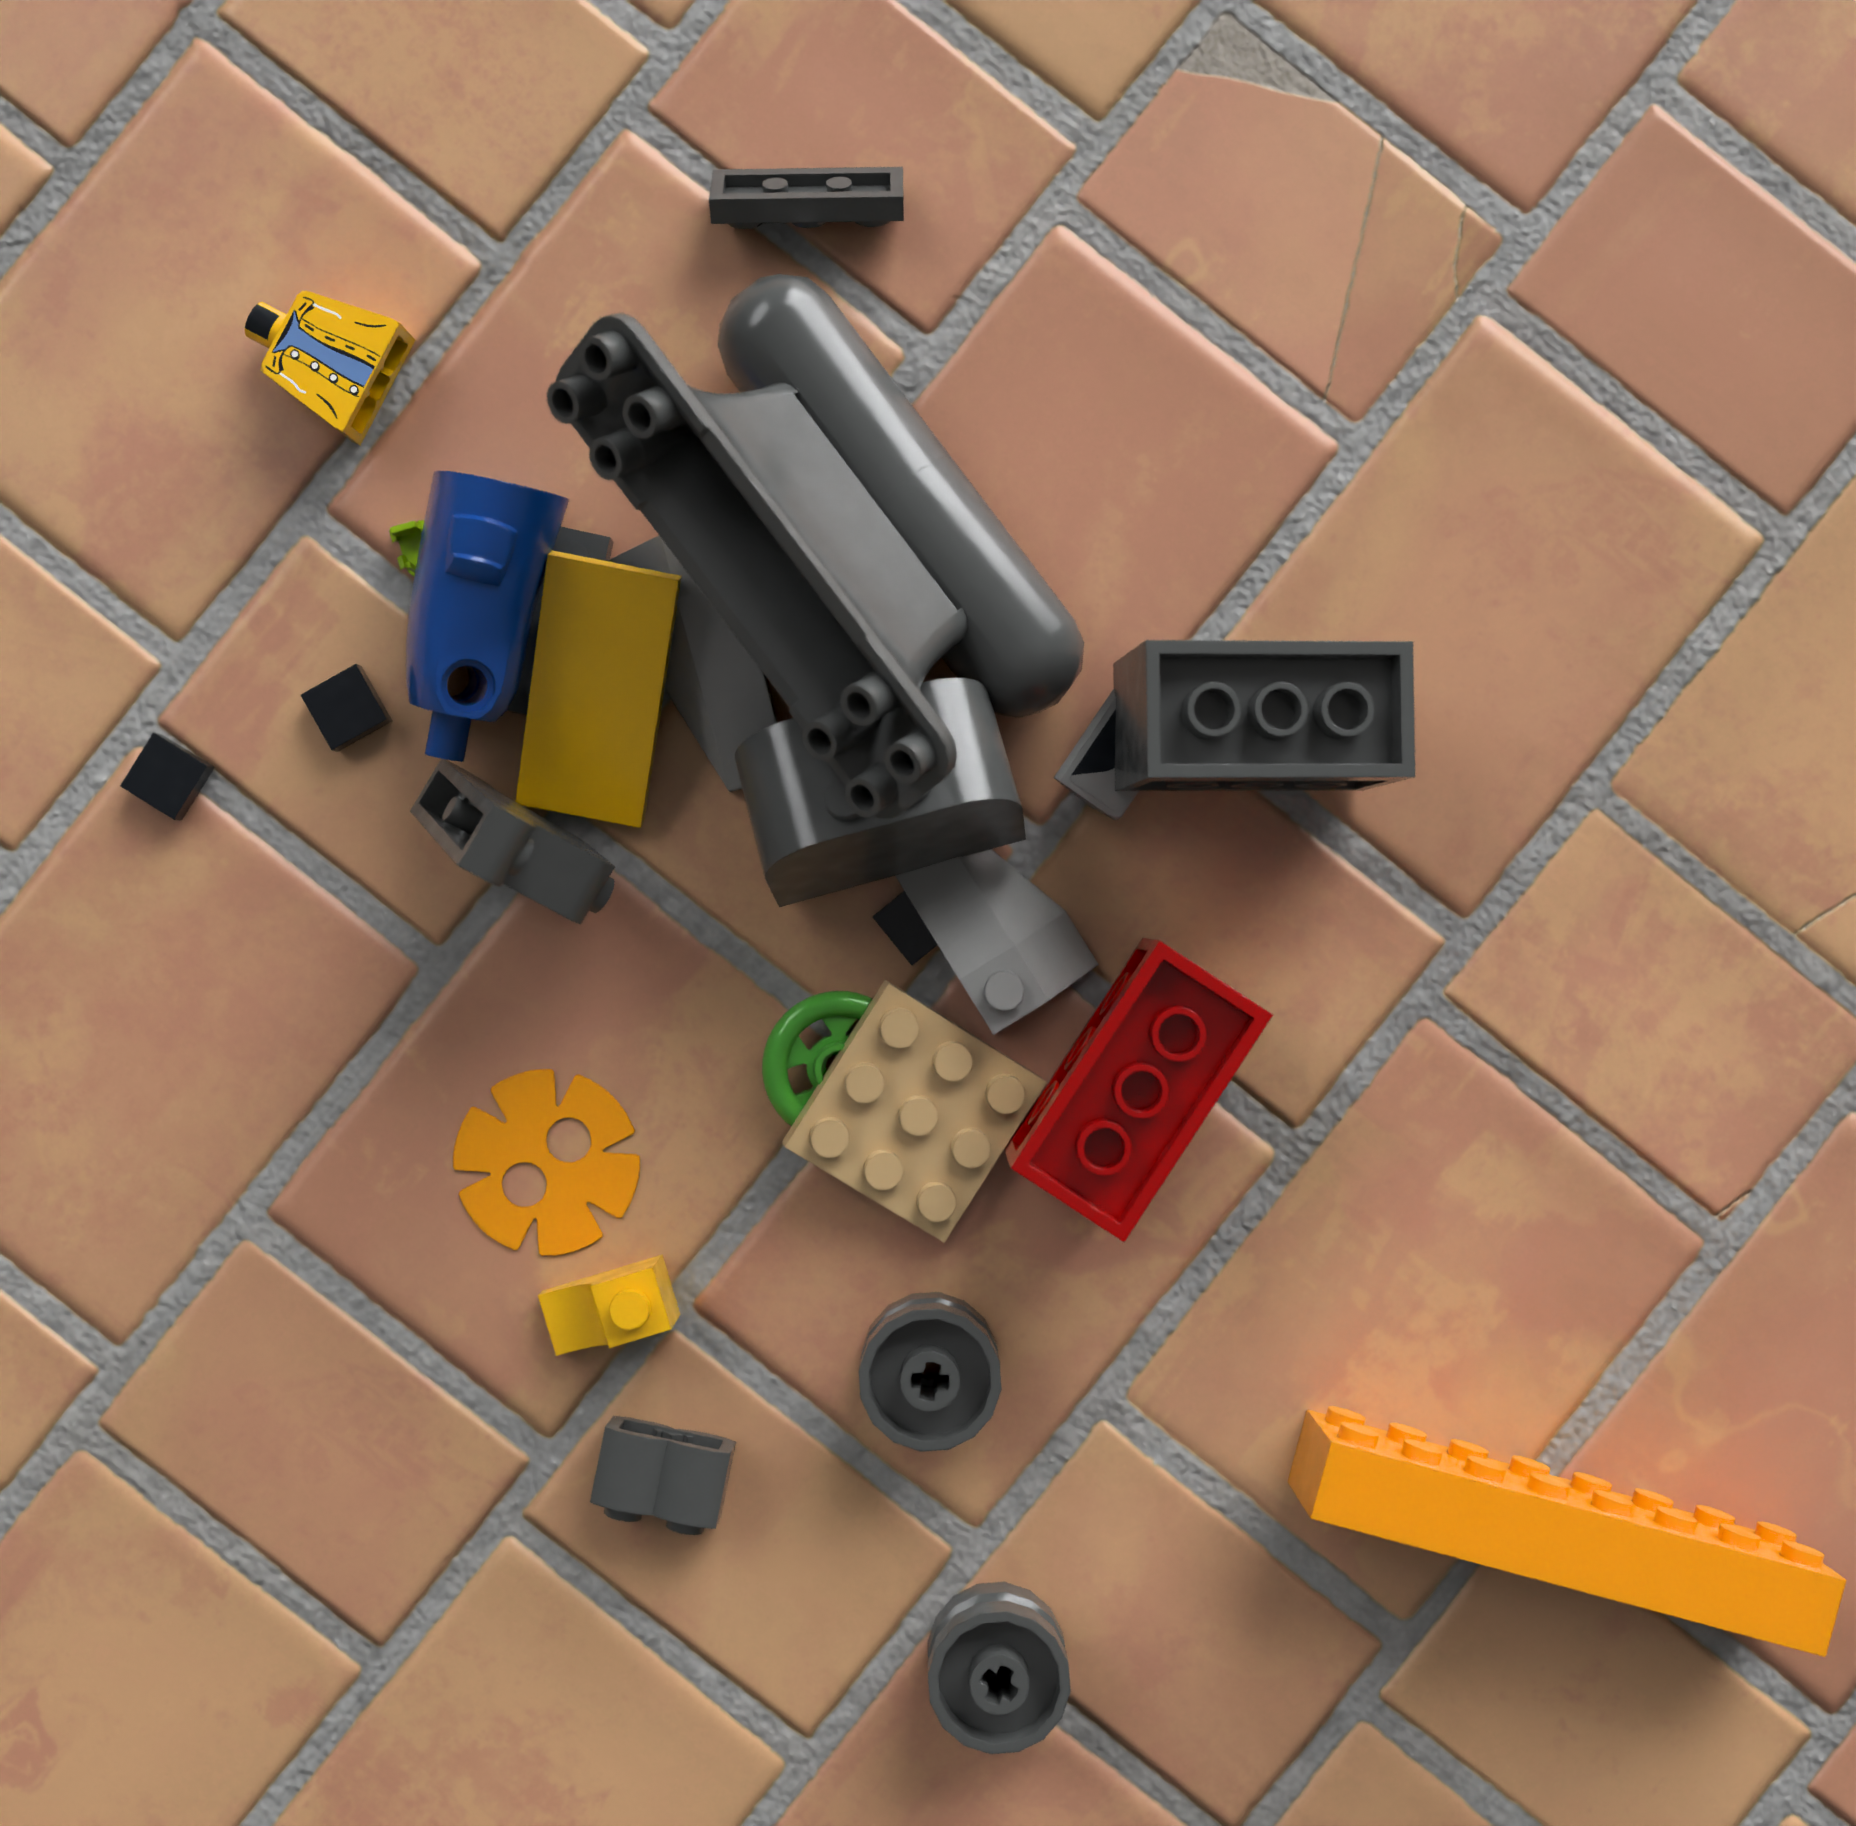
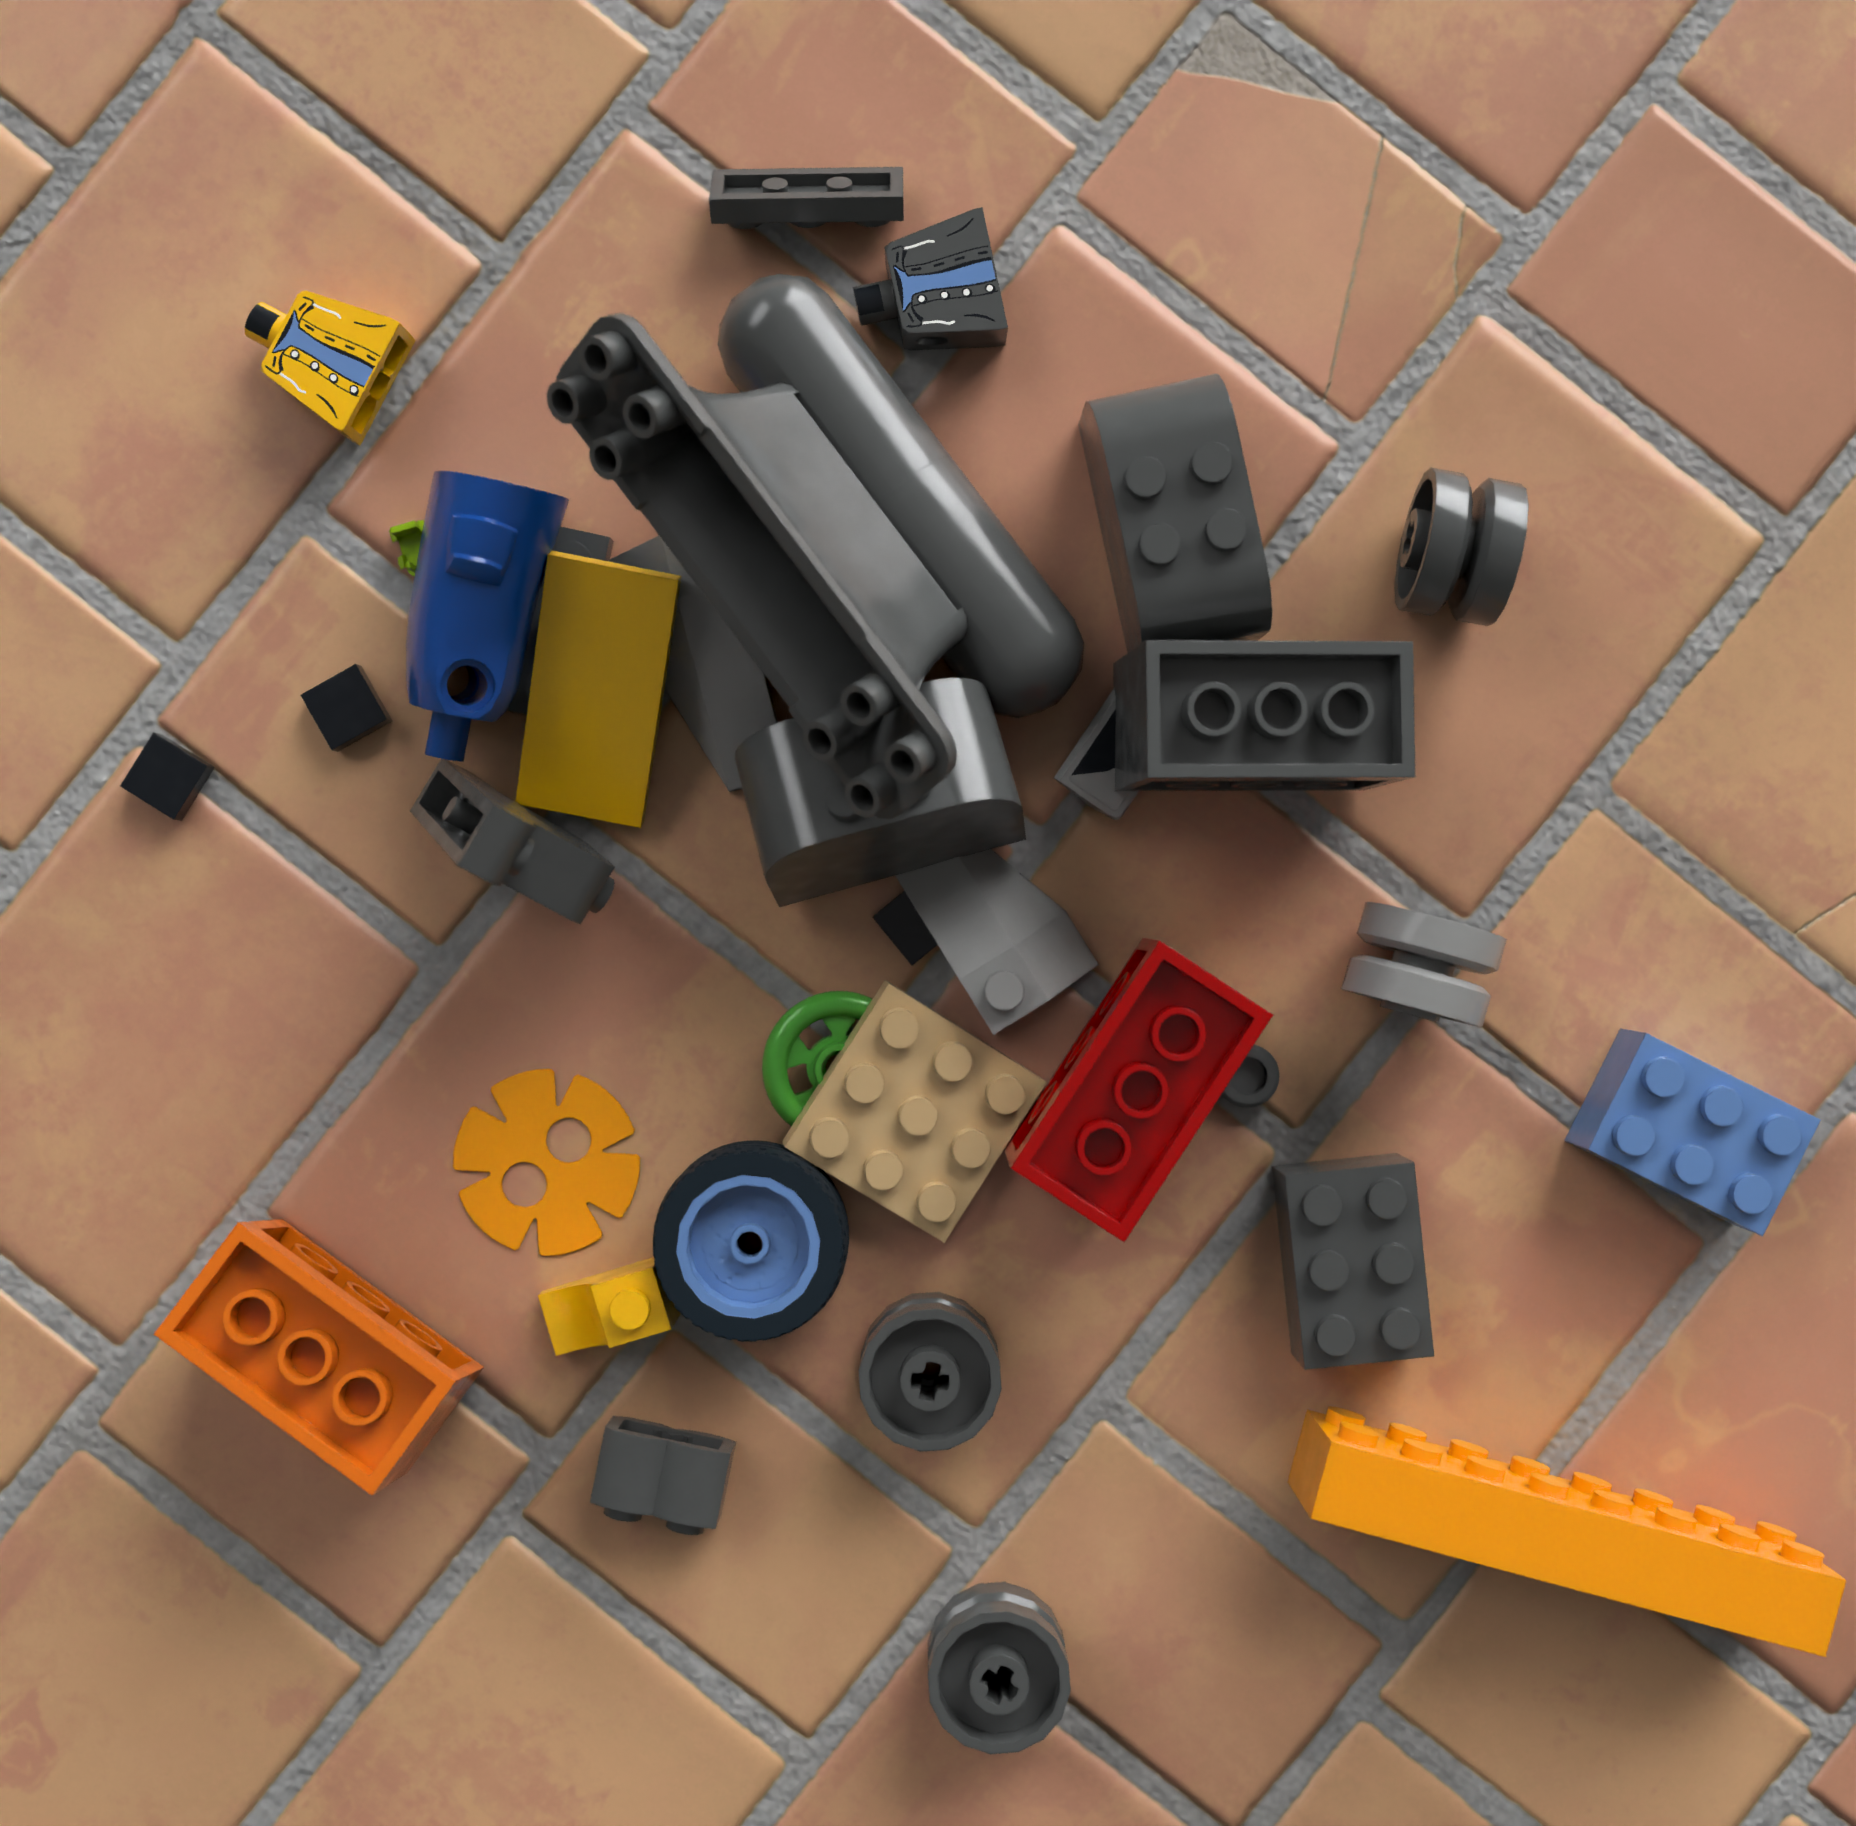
none -> orange brick [154,1219,484,1496]
none -> wheel [653,1141,849,1342]
none -> dark grey torso [853,207,1008,351]
none -> dark grey brick [1078,374,1272,653]
none -> dark grey tile [1221,1044,1279,1108]
none -> dark grey brick [1272,1153,1434,1370]
none -> light grey wheel [1341,902,1507,1028]
none -> dark grey wheel [1394,467,1529,626]
none -> medium blue brick [1564,1028,1821,1236]

